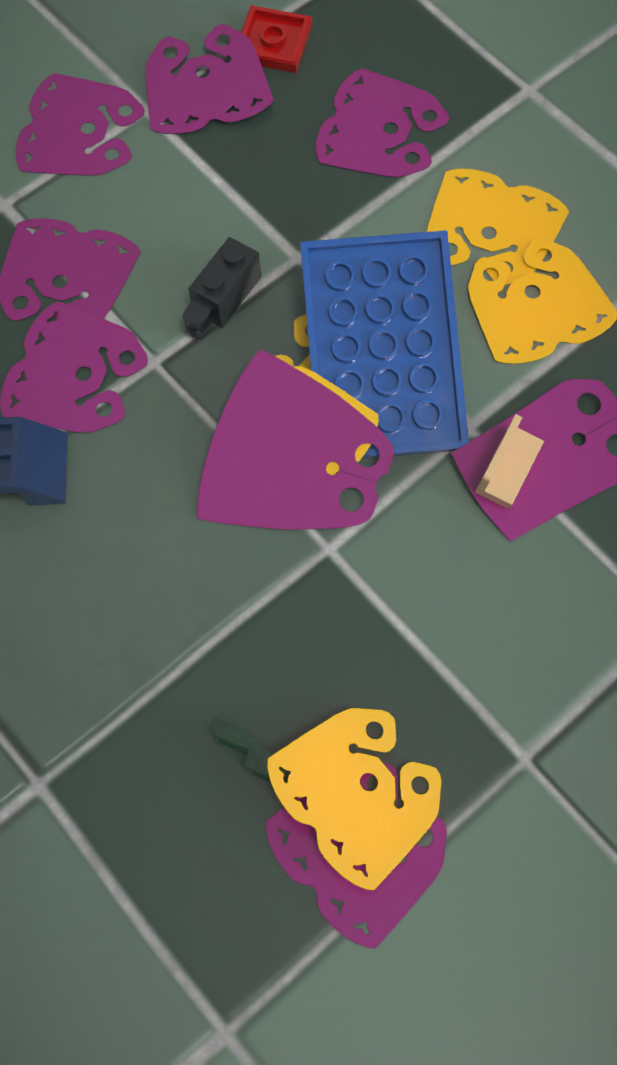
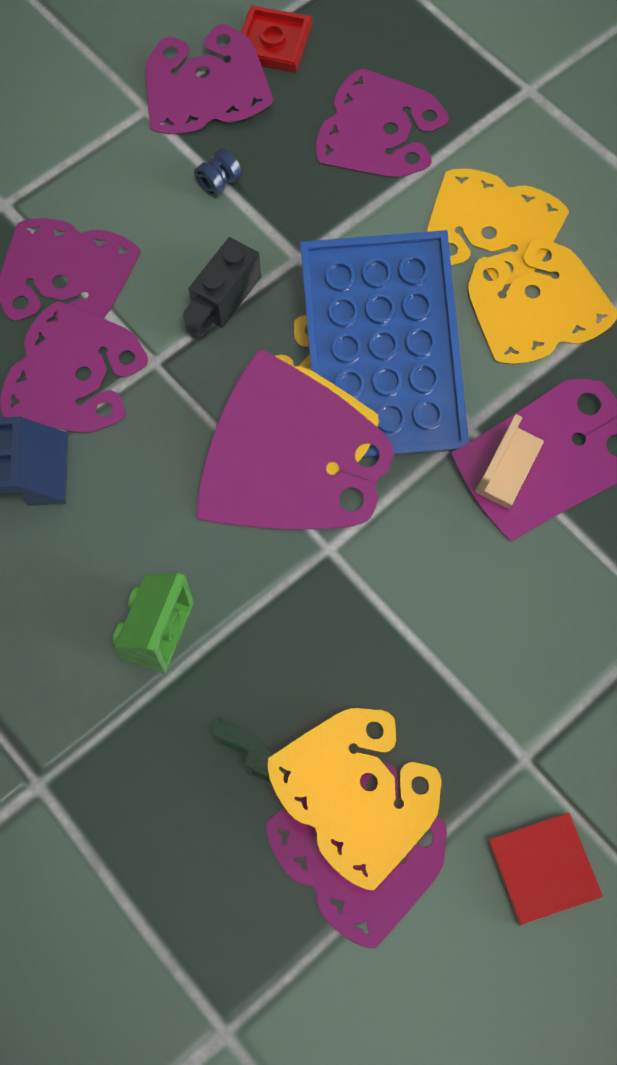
magenta piece [15,73,145,175] -> none
none -> bright green slope [113,573,194,674]
none -> dark blue wheel [194,148,242,197]
none -> red tile [488,813,603,926]

